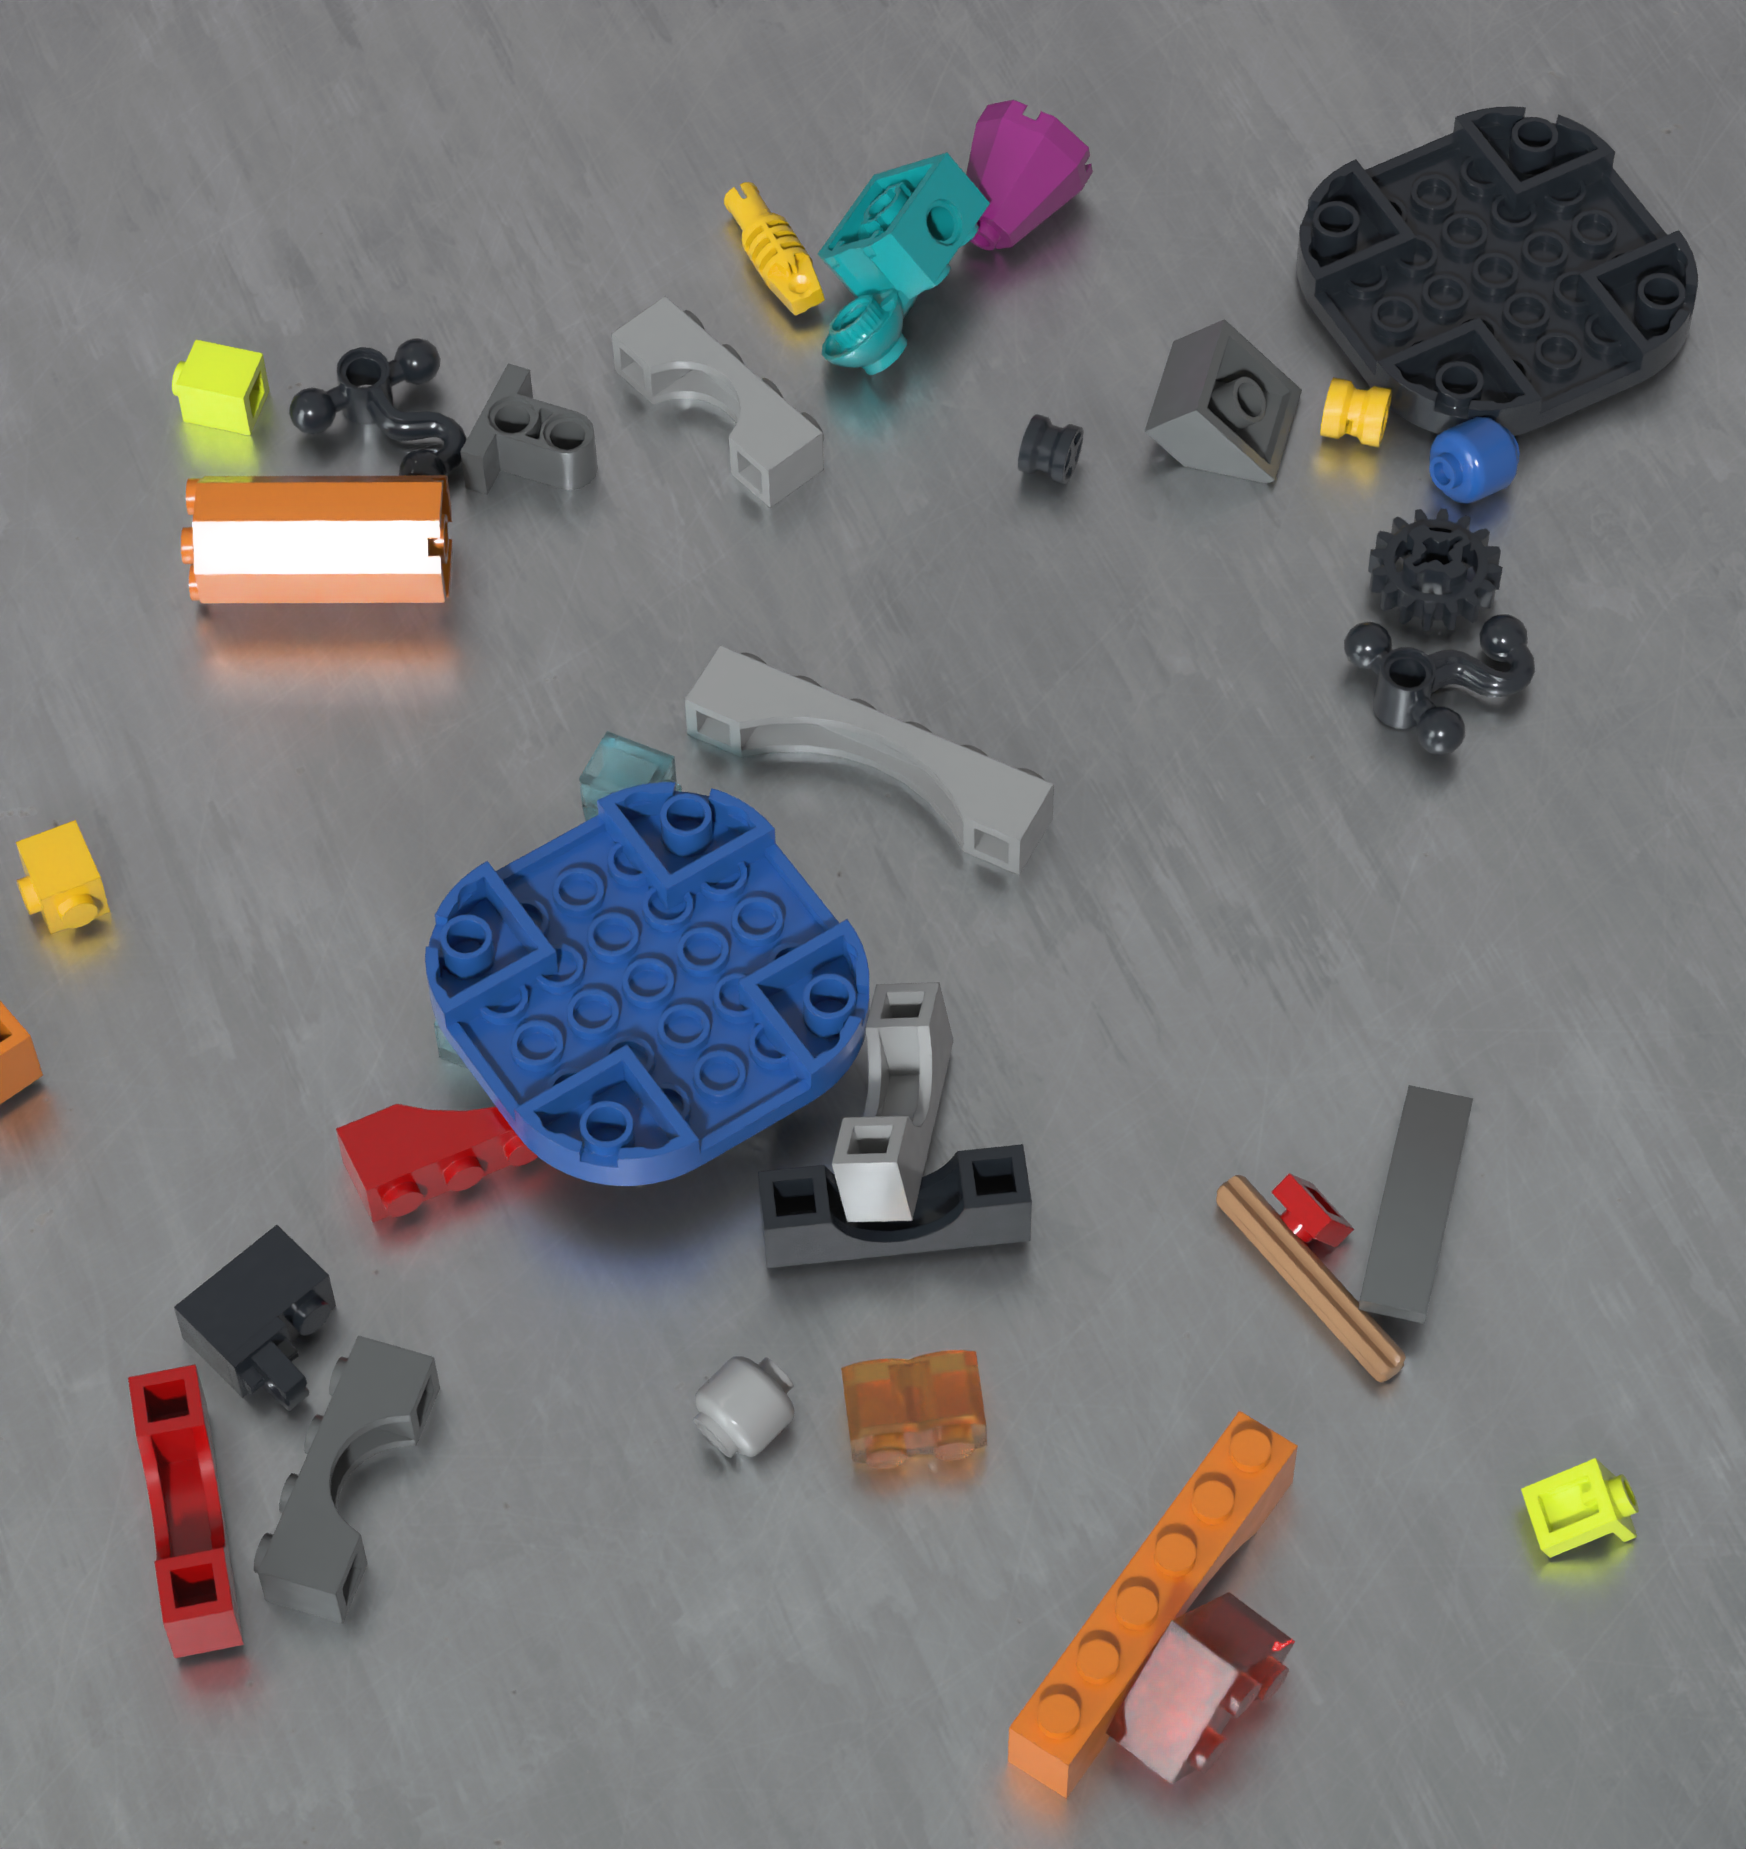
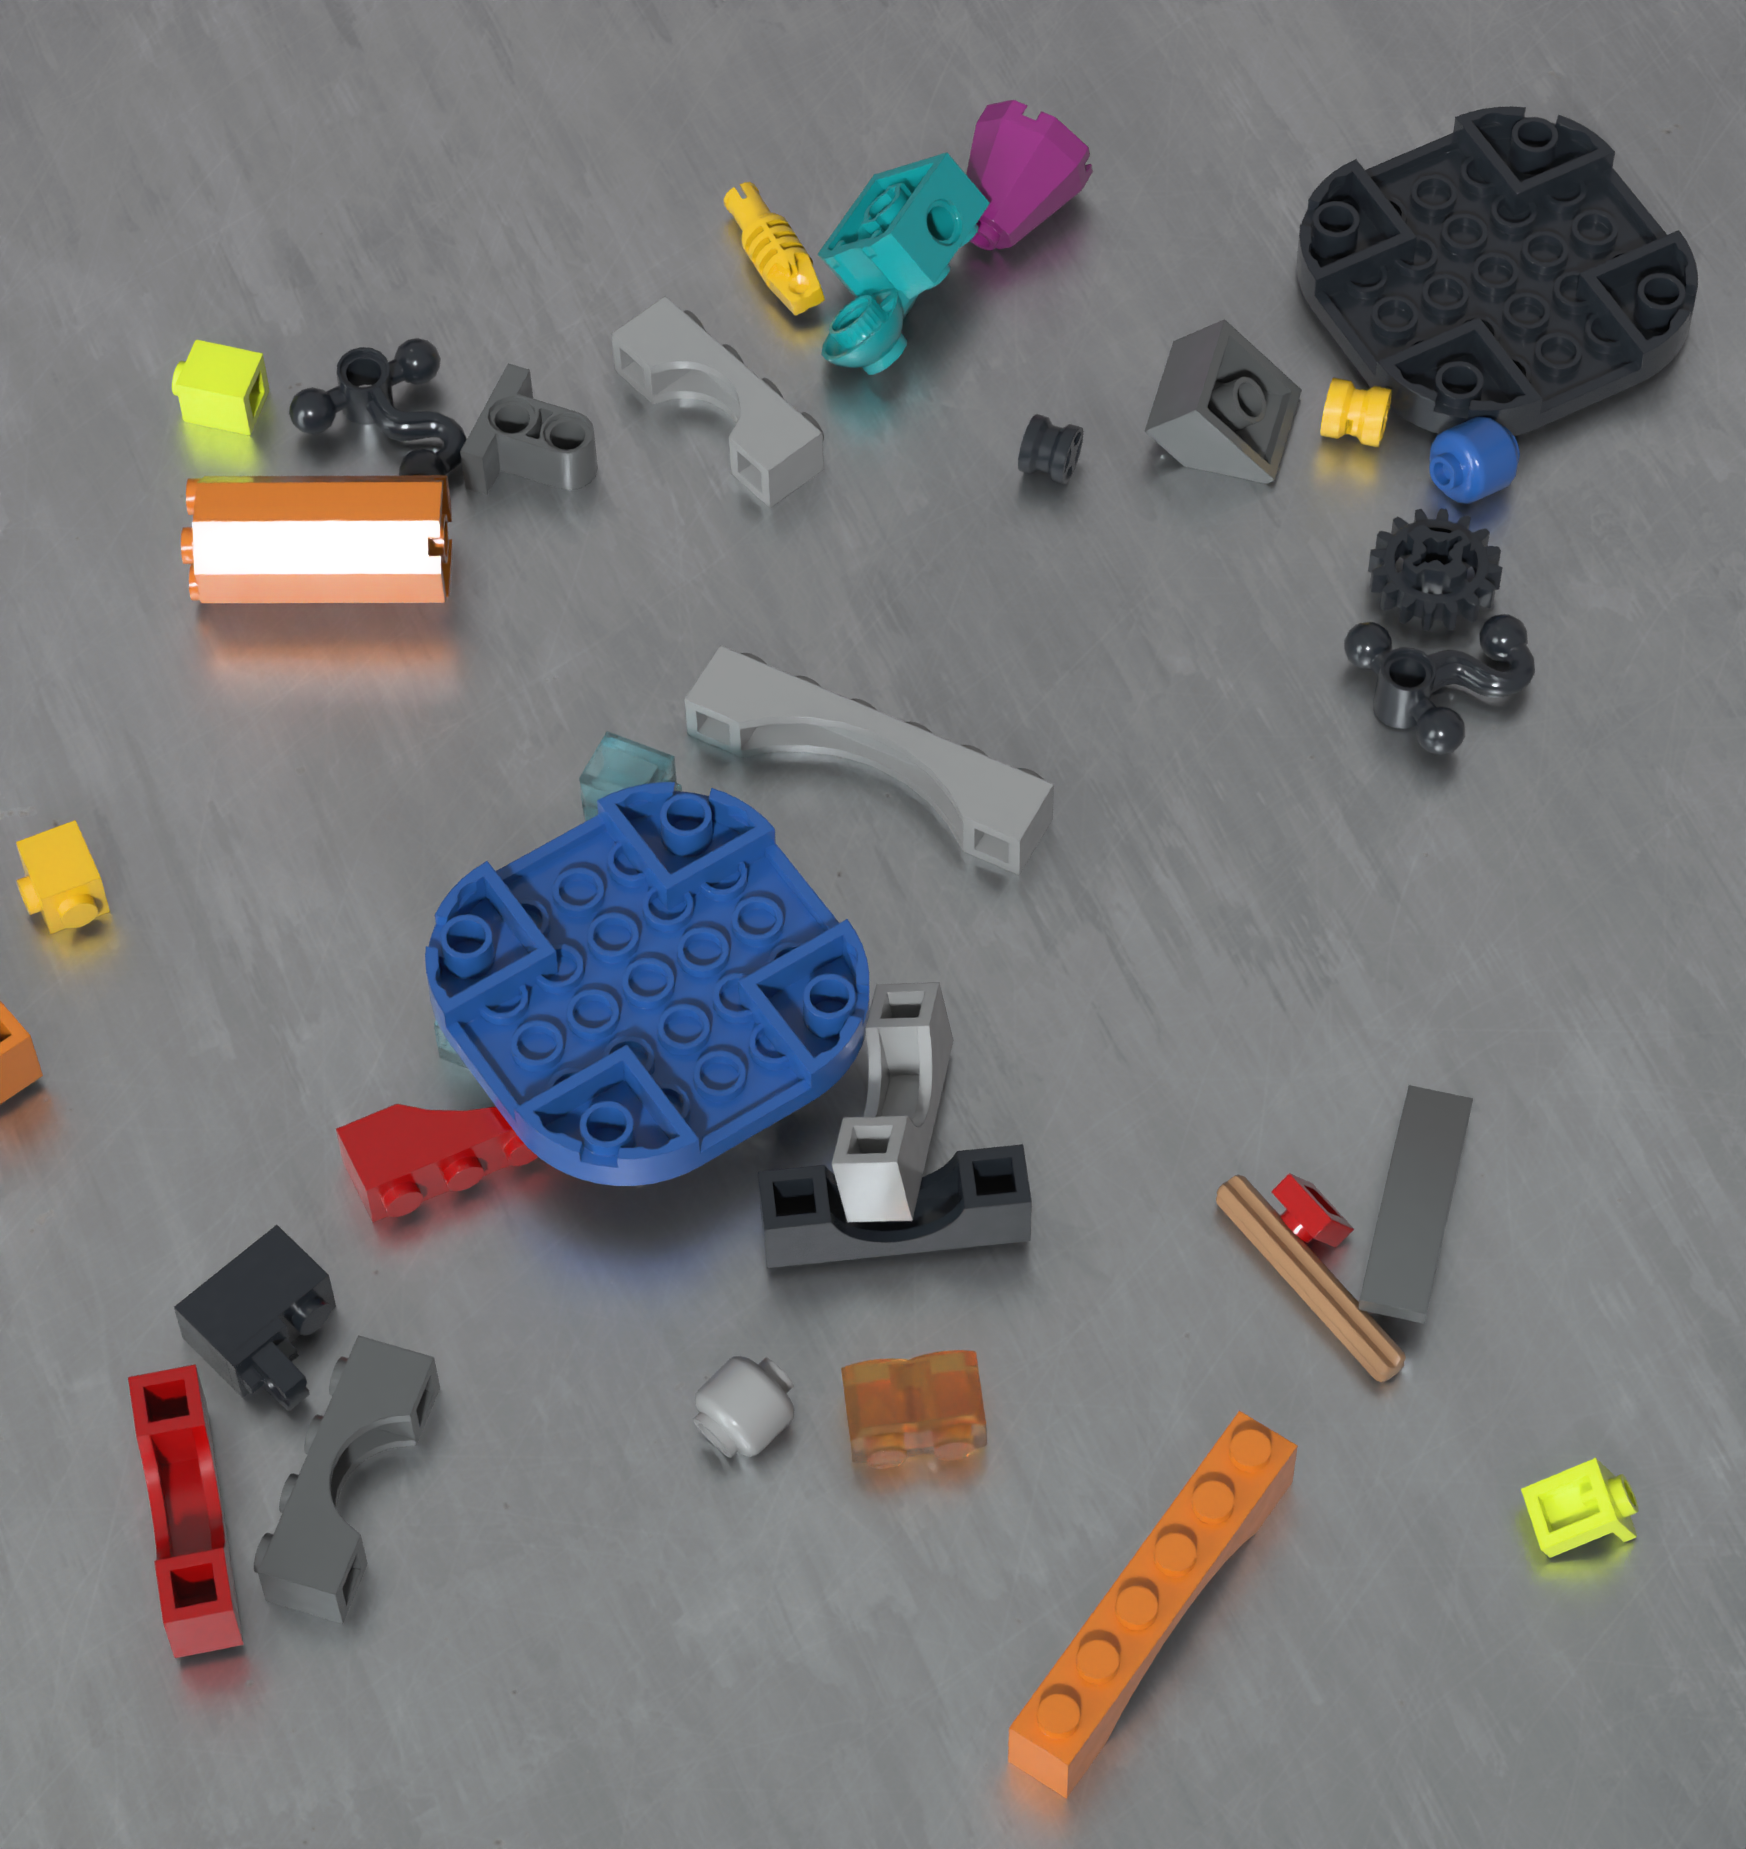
clear red brick [1105,1592,1295,1784] -> none

